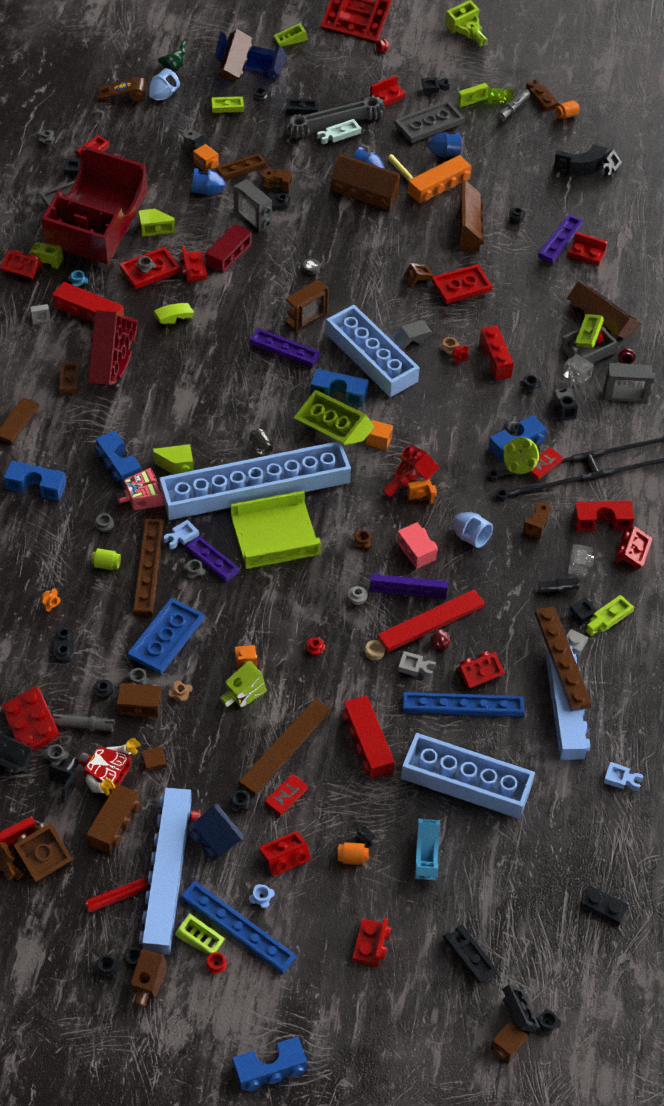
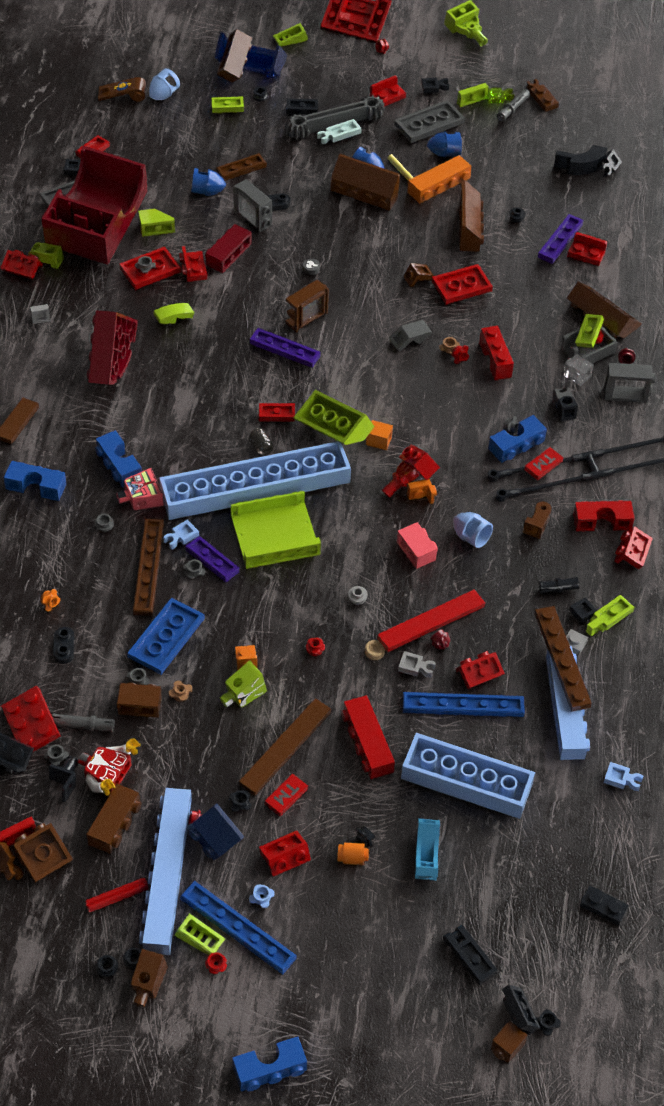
dark grey plate [38,130,55,145] -> none
red brick [52,282,124,323] -> none
reddish brown plate [59,362,80,394] -> none
dark azure plate [68,270,88,287] -> none
lime brick [91,549,121,570] -> none
black plate [93,680,114,699] -> none
reddish brown tile [142,746,167,772] -> none
lime slope [153,444,194,475] -> none
dark green hat [158,41,186,71] -> none
dark grey leg [183,129,210,151] -> none
orange brick [193,144,219,173] -> none
reddish brown leg [262,168,293,193] -> none
blue arch [311,369,368,407] -> none
light blue brick [326,305,420,397] -> none
reddish brown plate [353,530,372,548] -> none
red bracket [353,918,391,967] -> none
dark purple plate [369,574,448,599] -> none
lime plate [504,437,539,474] -> none
black plate [519,375,541,393] -> none
orange brick [555,100,580,120] -> none
clear brick [568,544,595,577] -> none
none -> red plate [259,403,295,422]

